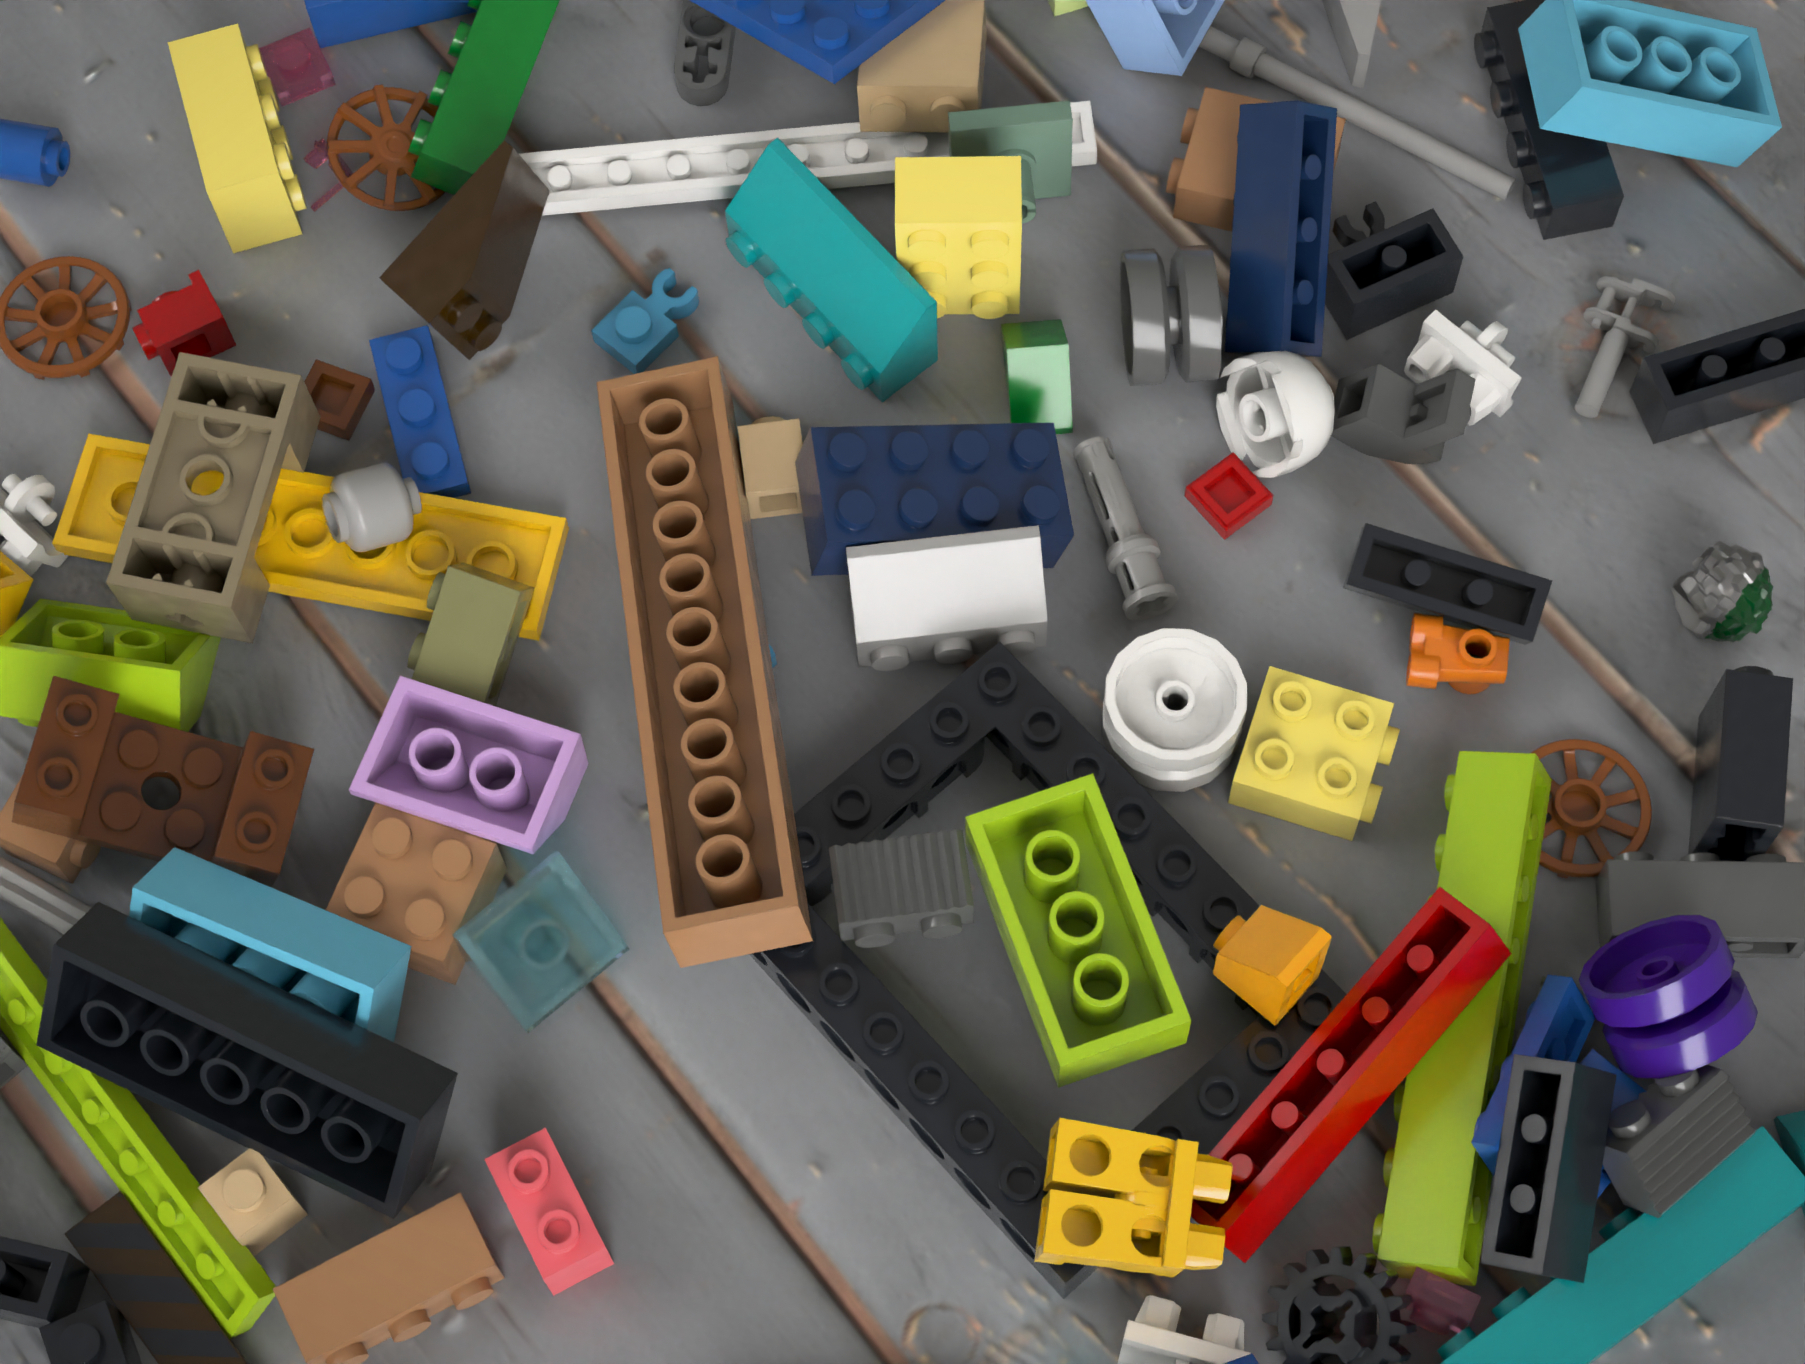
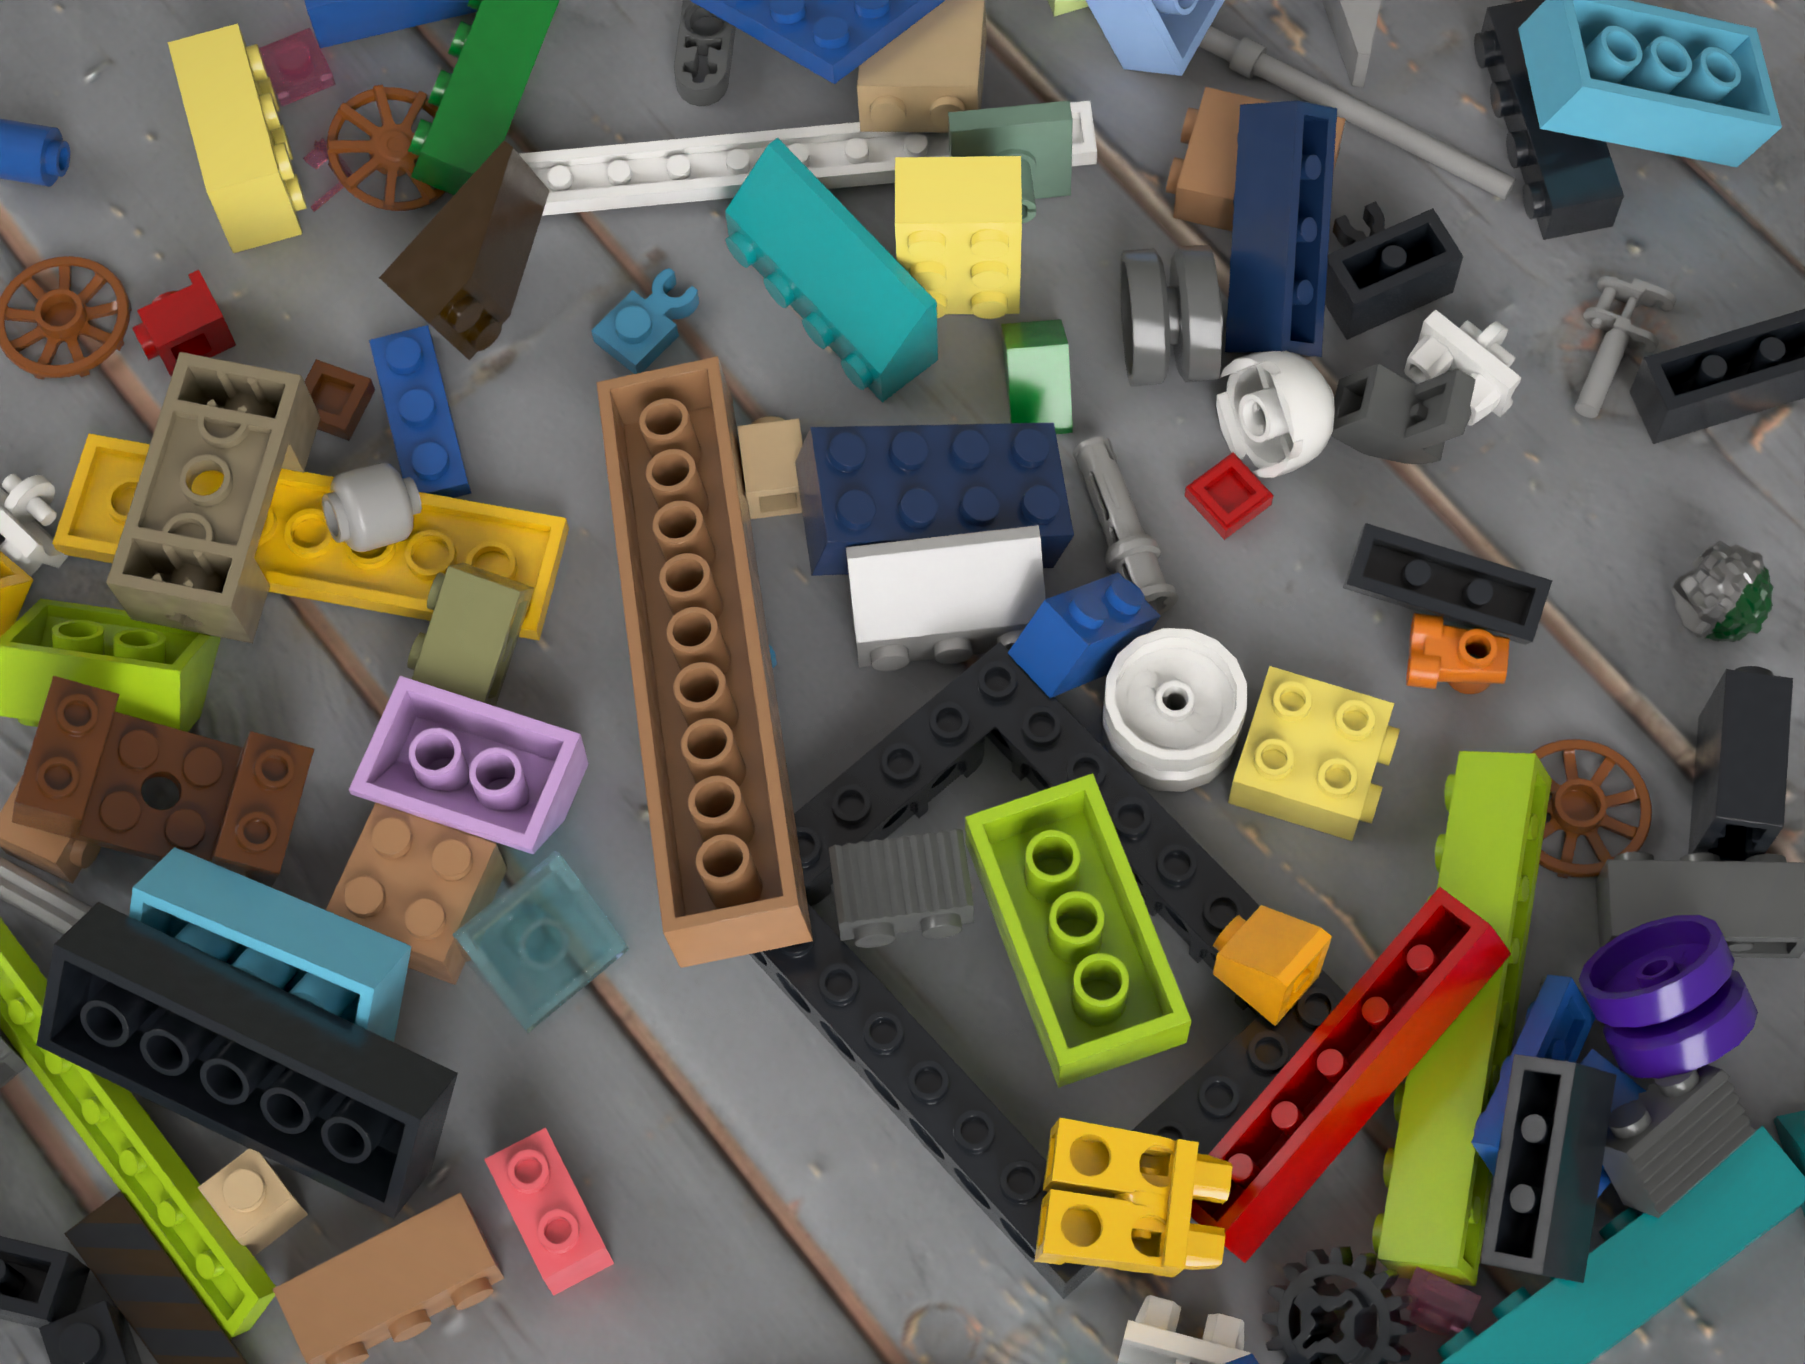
none -> blue brick [1008,572,1161,698]

